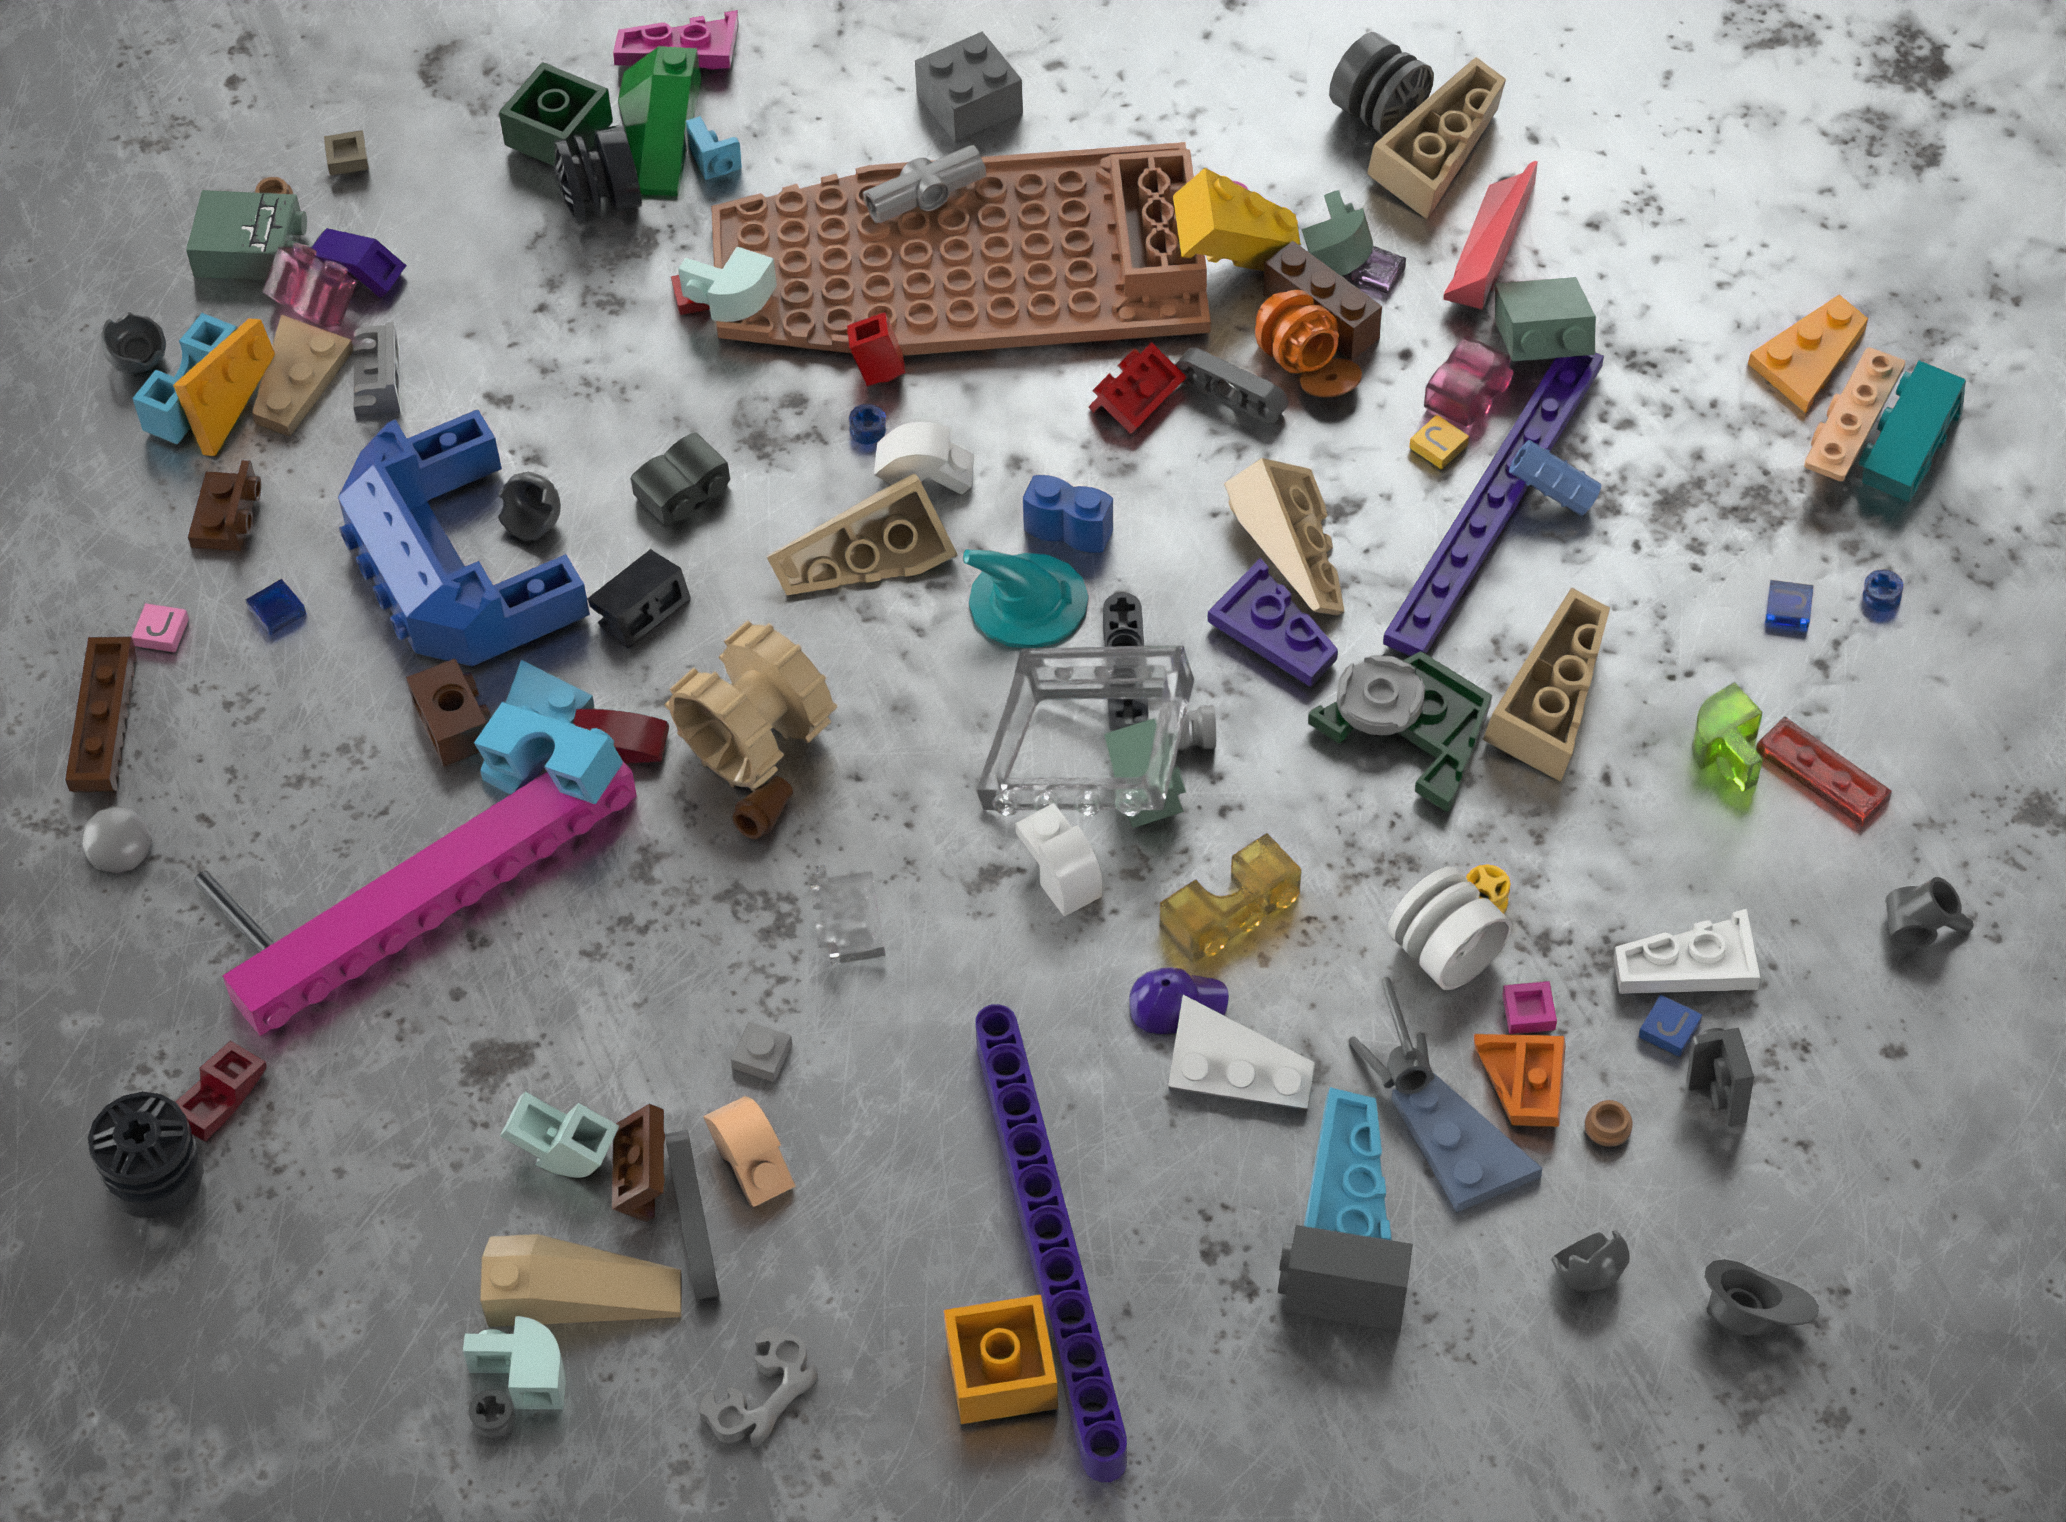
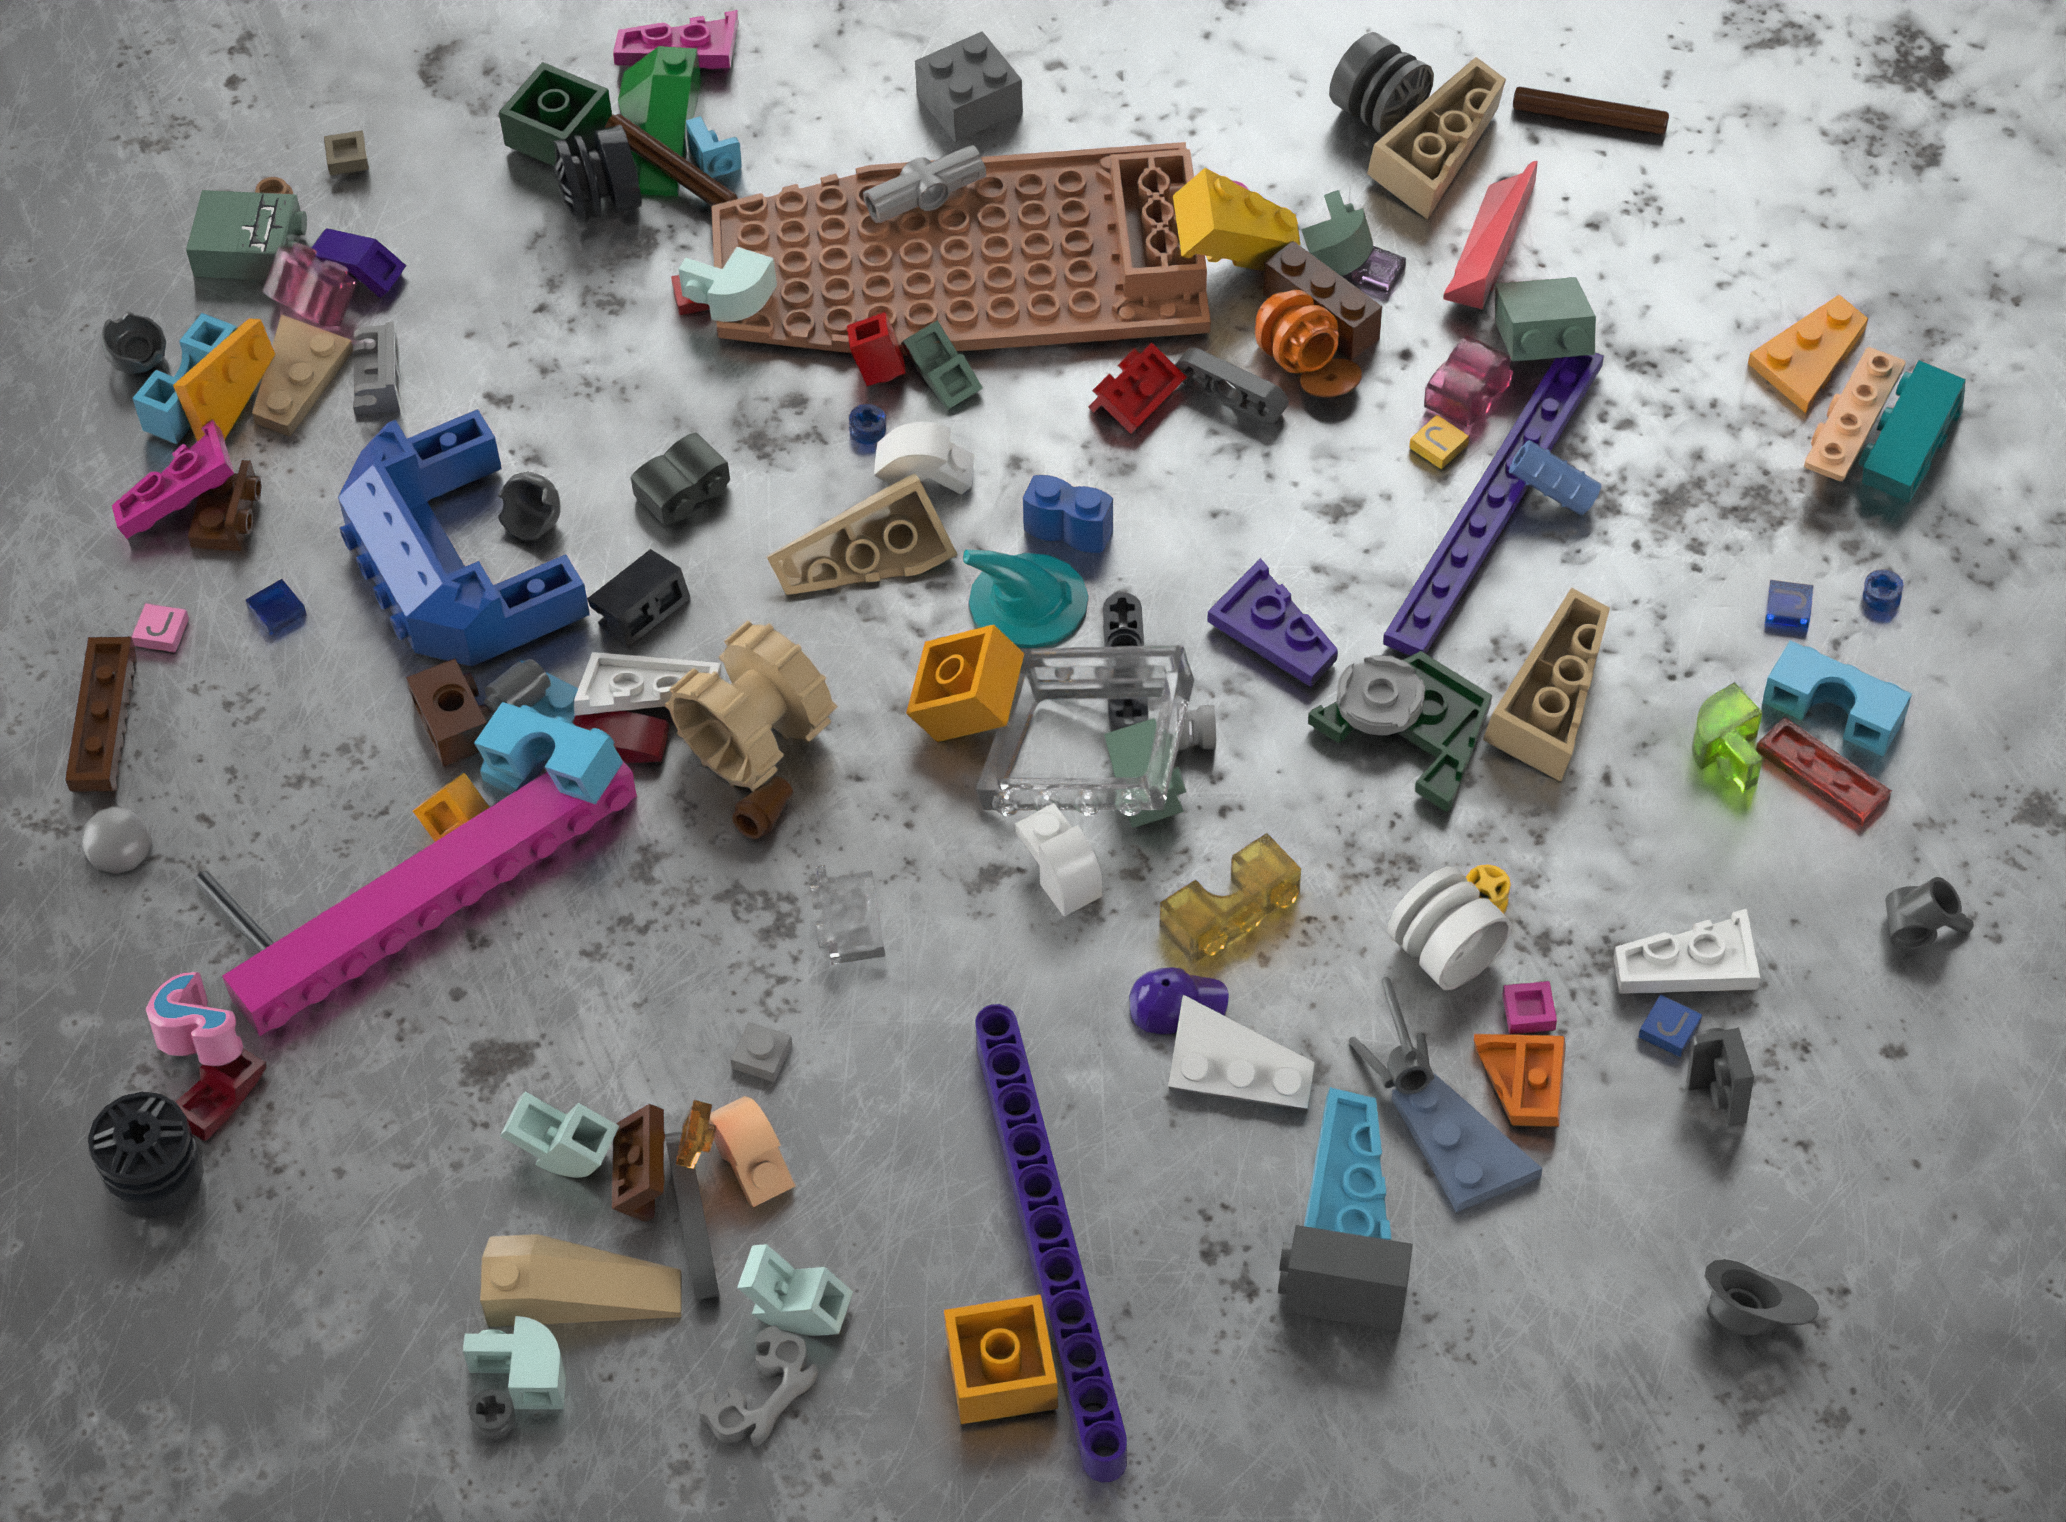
tan wedge [1224,458,1345,616] -> none
dark grey hair [1551,1230,1630,1292] -> none
medium nougat plate [1585,1100,1633,1146] -> none
none -> dark pink wing [111,419,235,539]
none -> bright pink animal [146,972,243,1066]
none -> light orange panel [413,772,489,842]
none -> dark grey brick [484,659,551,715]
none -> white wing [574,652,721,715]
none -> reddish brown axle [605,114,738,206]
none -> clear orange plate [675,1100,716,1169]
none -> light aqua brick [737,1244,853,1336]
none -> sand green slope [901,320,983,410]
none -> light orange brick [906,624,1025,742]
none -> reddish brown axle [1513,86,1669,134]
none -> medium azure arch [1762,640,1912,757]

